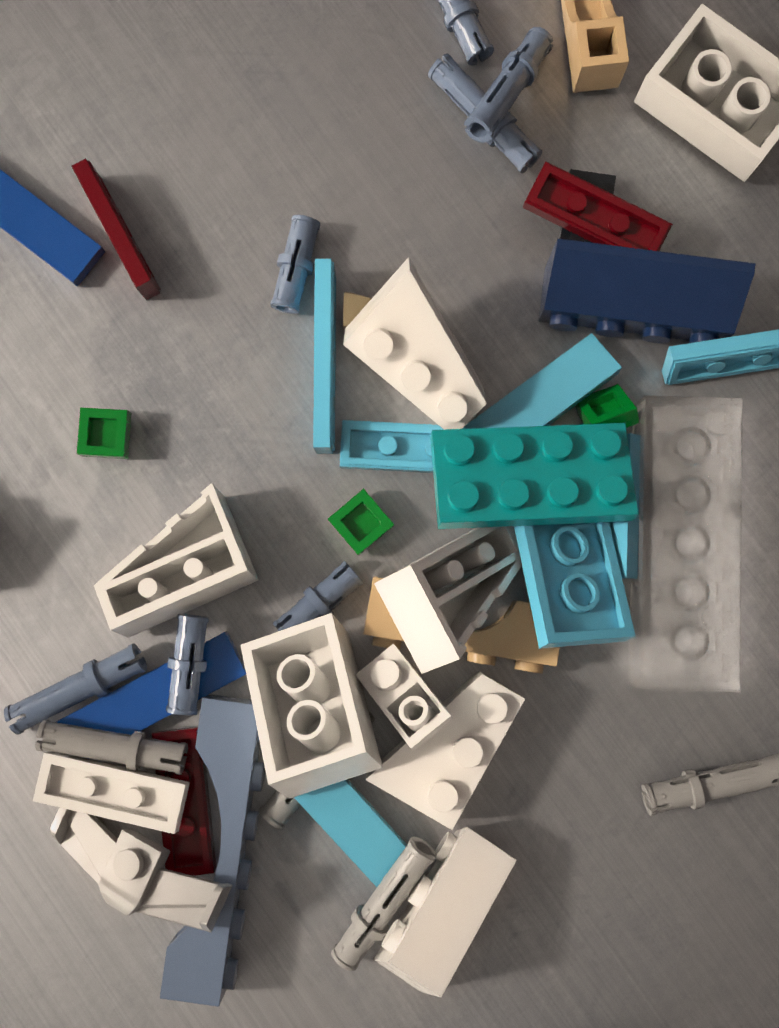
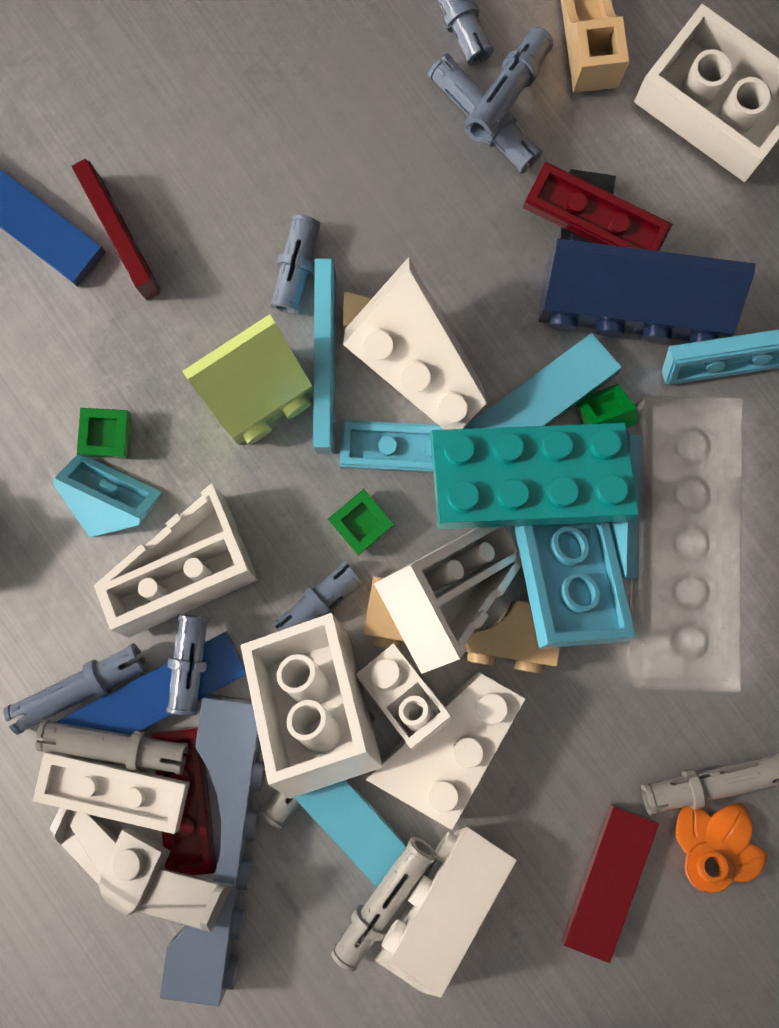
none -> medium azure slope [53,455,162,538]
none -> yellowish green slope [182,314,314,445]
none -> dark red tile [562,804,659,963]
none -> orange plate [676,803,768,893]

